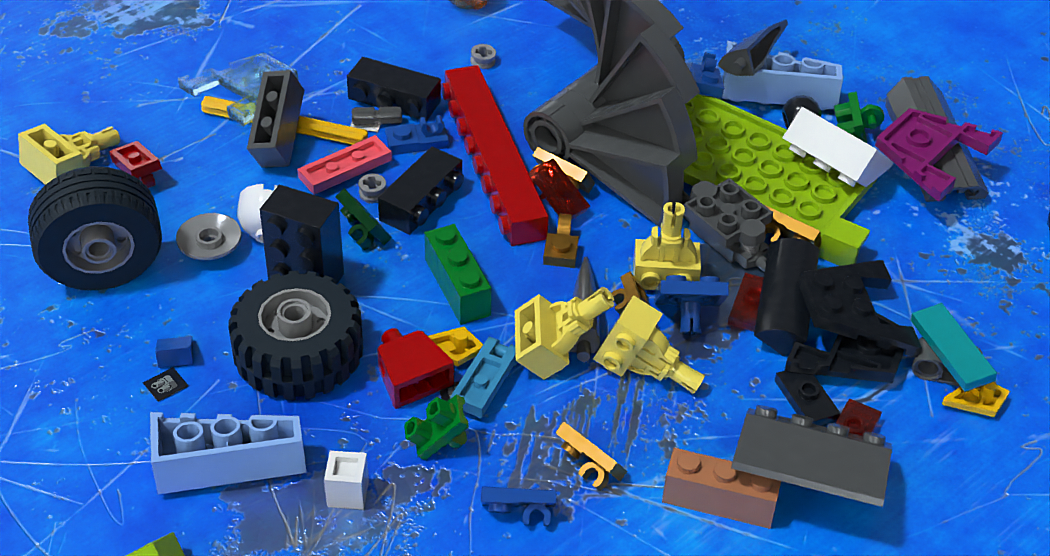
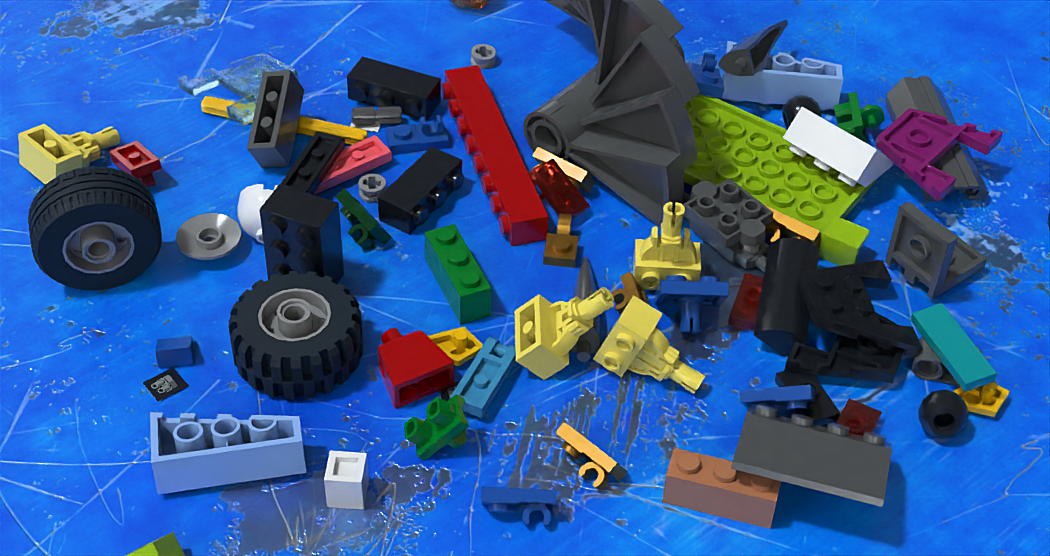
none -> black tile [280,131,345,195]
none -> blue plate [739,385,816,411]
none -> dark grey bracket [885,201,987,299]
none -> black piece [918,389,969,439]

